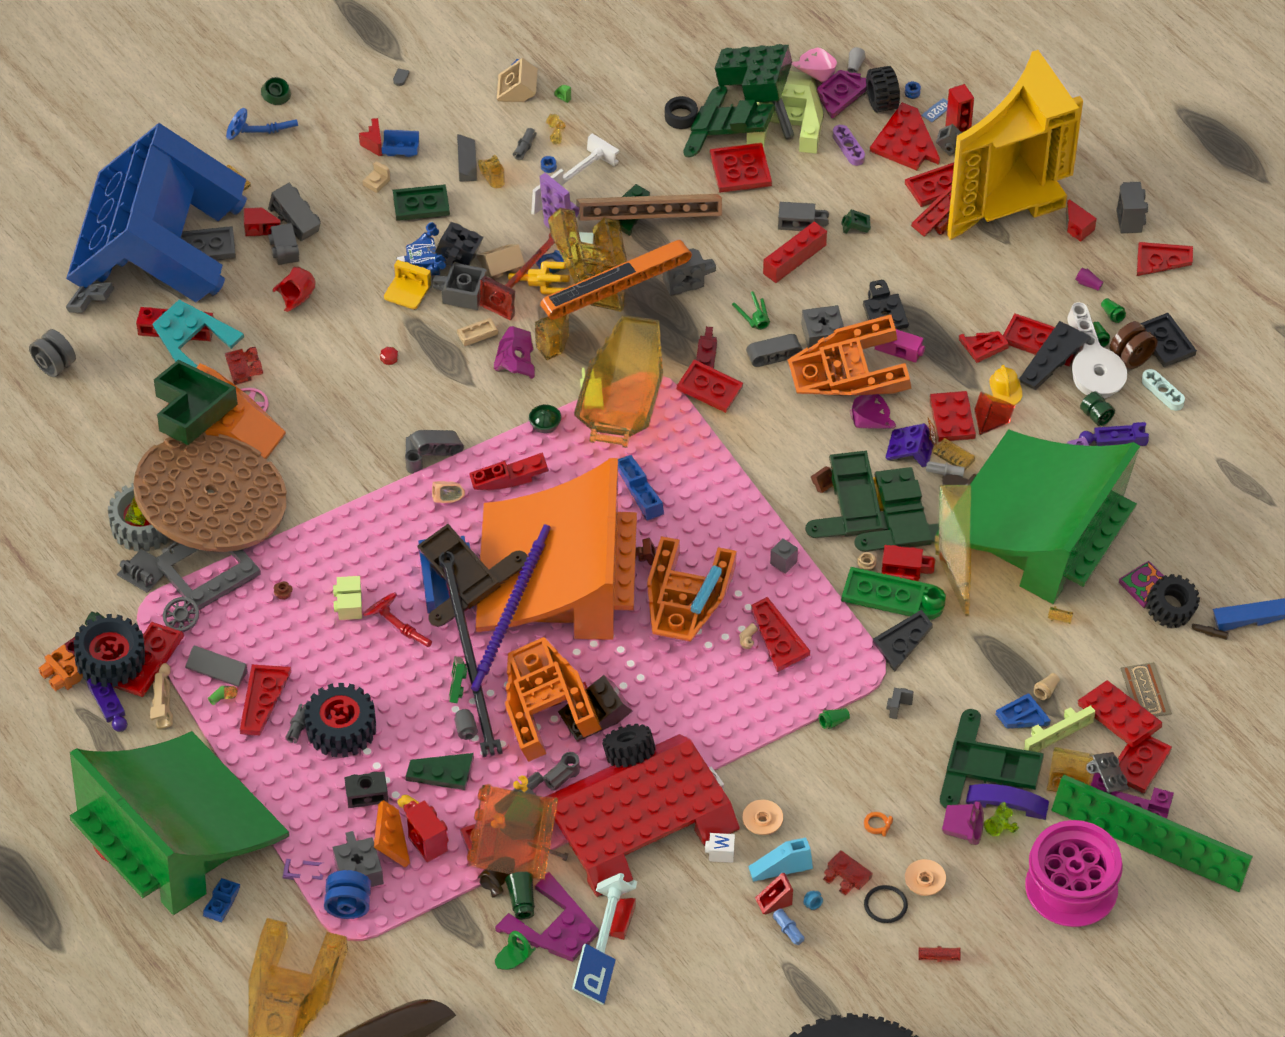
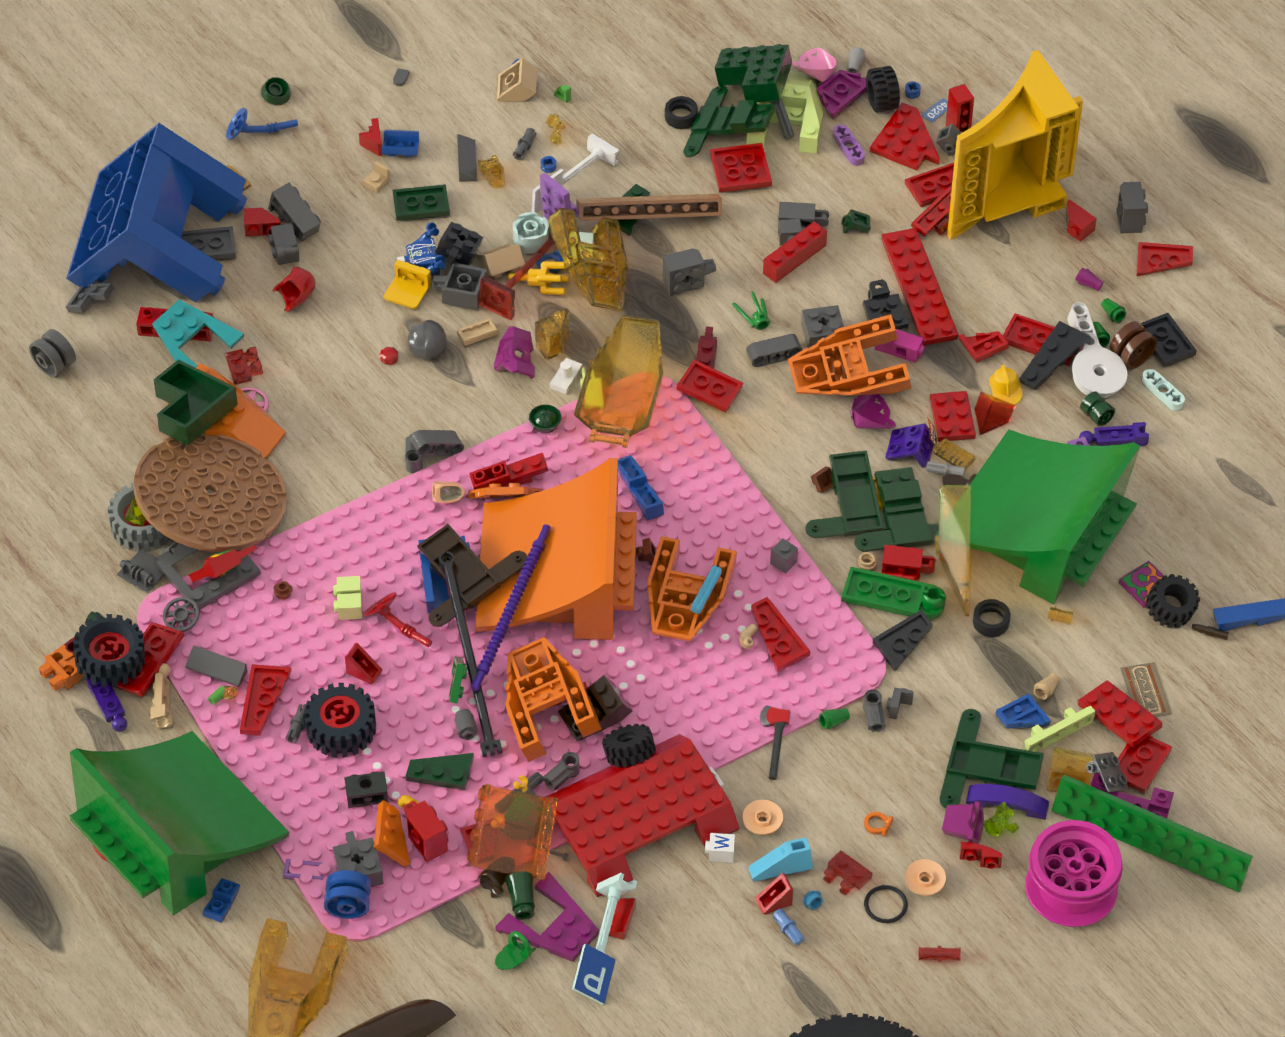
orange beam [540,240,692,320] -> none
none -> red animal [188,545,257,583]
none -> red slope [345,643,383,684]
none -> dark grey piece [407,320,447,360]
none -> orange wing [468,483,542,499]
none -> light aqua brick [513,212,549,255]
none -> white tile [550,358,583,395]
none -> piece [760,705,790,780]
none -> dark grey brick [778,219,804,246]
none -> dark grey piece [863,689,886,732]
none -> red plate [881,228,959,346]
none -> red slope [960,842,1002,869]
none -> black tyre [973,599,1011,637]

